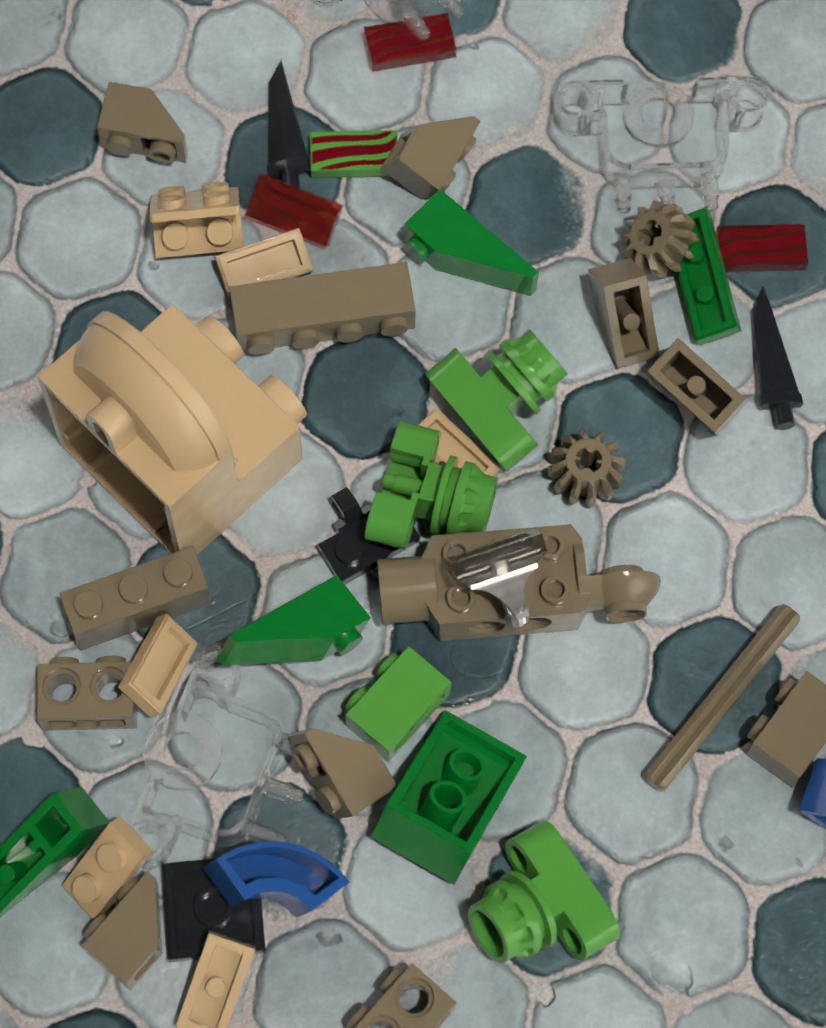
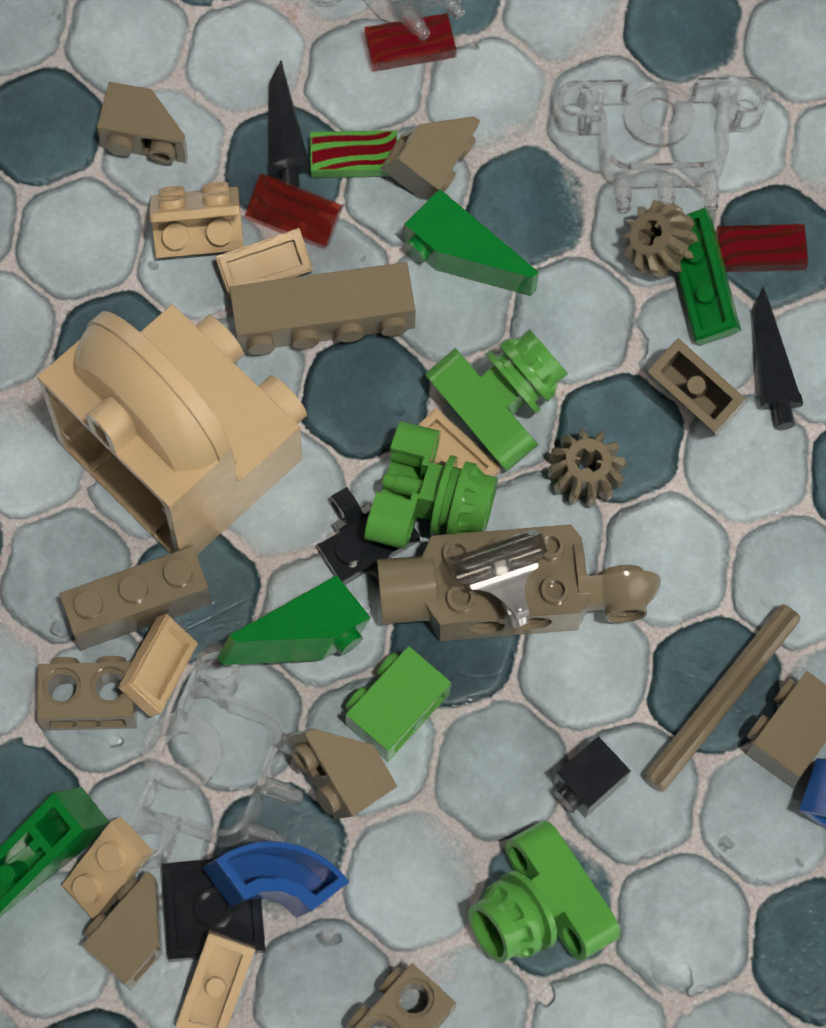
green slope [371,710,527,885] -> none
dark tan slope [588,258,660,368] -> none
none -> black brick [553,736,631,818]

